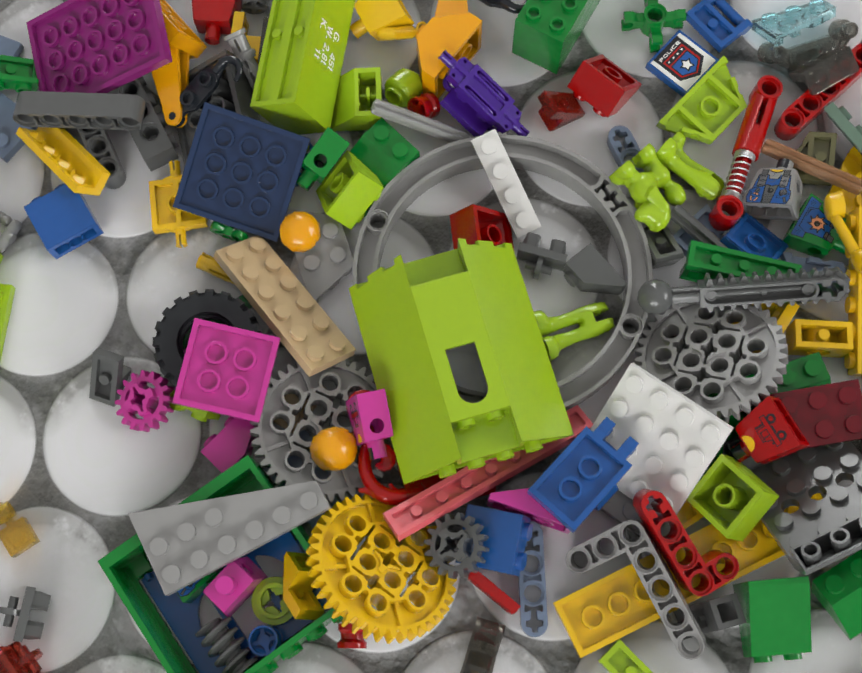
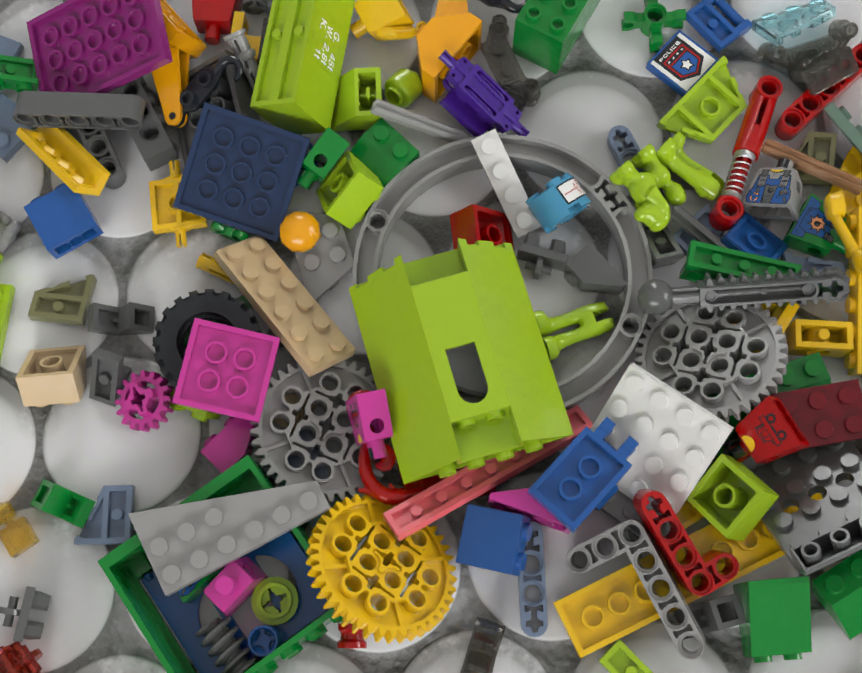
yellow slope [283,551,324,620] -> none
light orange hair [310,427,358,471] -> none
red wheel [407,92,441,118] -> none
dark grey gear [424,512,490,579] -> none
red tile [468,571,520,615] -> none
clear red slope [537,90,585,131] -> none
red slope [567,54,642,118] -> none
none -> tan slope [15,345,86,407]
none -> olive wing [28,274,97,326]
none -> green slope [30,479,96,528]
none -> sand blue wing [74,485,135,545]
none -> dark grey slope [88,302,155,336]
none -> clear smoke plate [481,14,541,107]
none -> dark azure brick [526,173,591,234]

